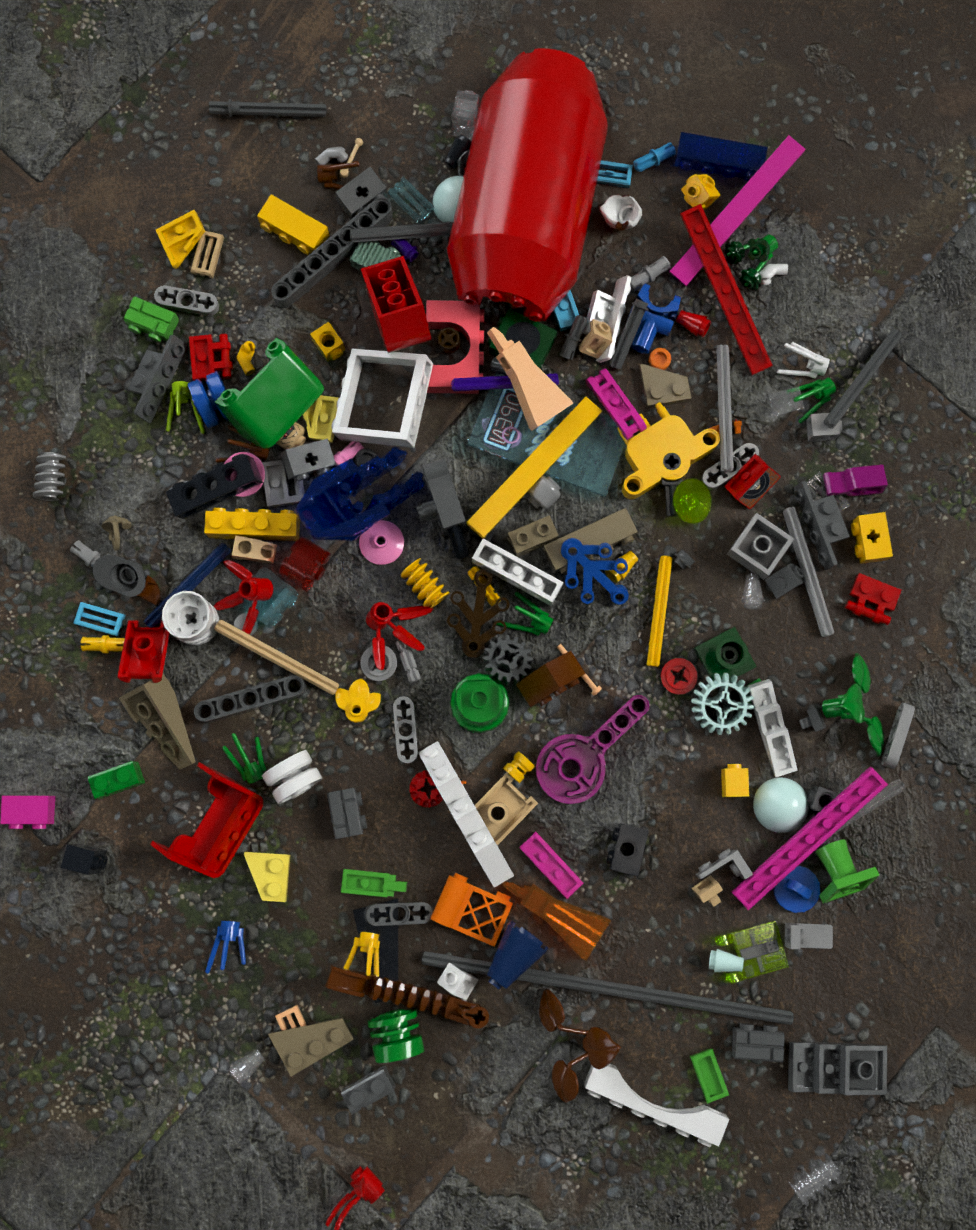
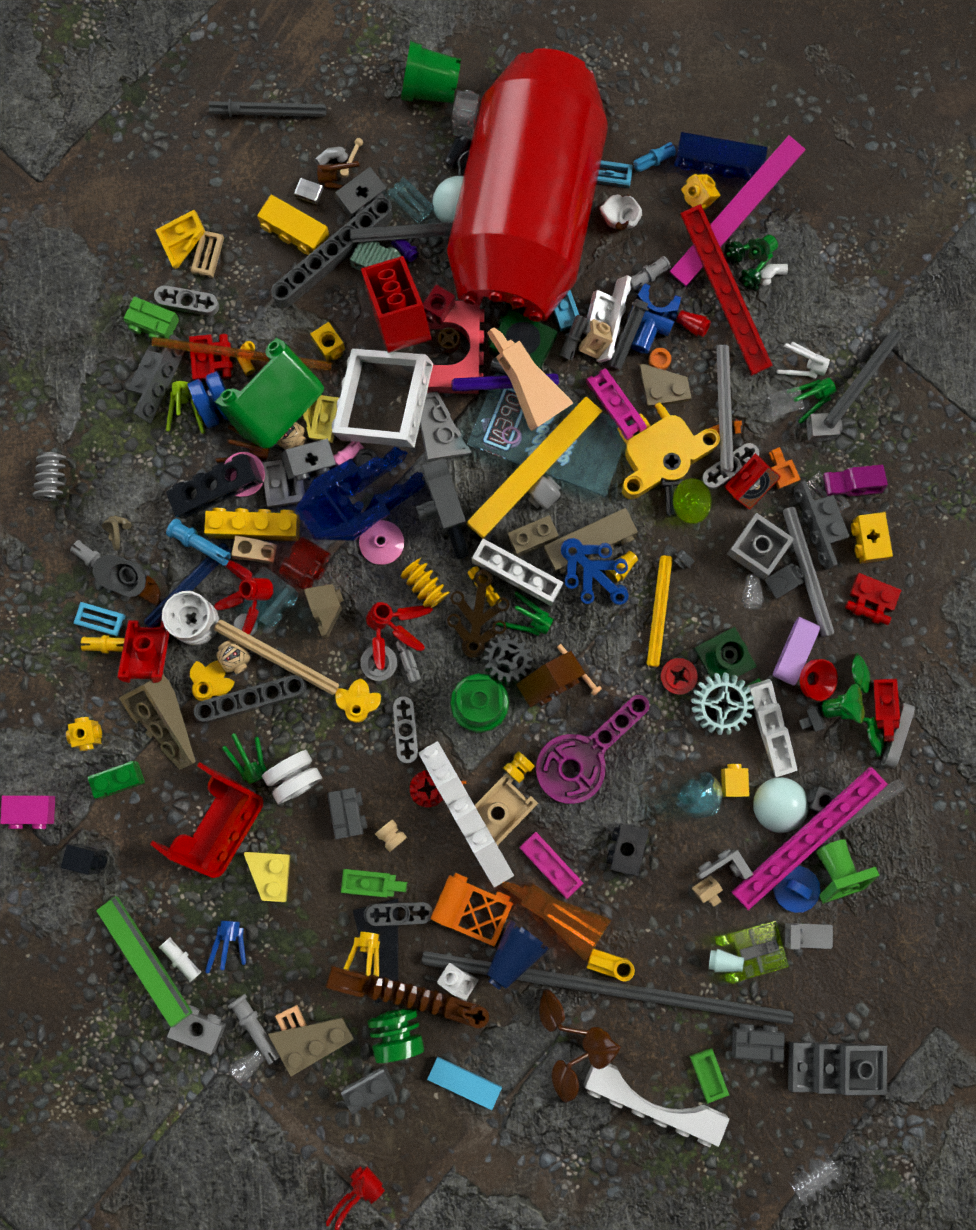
none -> yellow brick [66,717,102,752]
none -> bright green tile [96,896,193,1027]
none -> clear orange piece [151,337,332,371]
none -> white pin [159,937,202,982]
none -> dark azure pin [166,519,231,566]
none -> light grey brick [167,1005,226,1054]
none -> yellow plate [190,660,235,701]
none -> tan head [216,639,250,674]
none -> light grey pin [228,994,280,1065]
none -> flat silver piece [294,178,323,204]
none -> dark tan slope [304,584,344,639]
none -> tan wheel [375,819,407,852]
none -> green piece [400,41,461,104]
none -> light grey wing [420,392,472,461]
none -> dark red brick [423,284,455,325]
none -> medium azure tile [427,1056,502,1110]
none -> yellow piece [586,948,635,981]
none -> clear light blue cylinder [676,772,723,819]
none -> orange plate [769,447,801,489]
none -> lavender beam [772,617,820,686]
none -> red piece [799,659,838,701]
none -> red hinge [873,679,900,742]

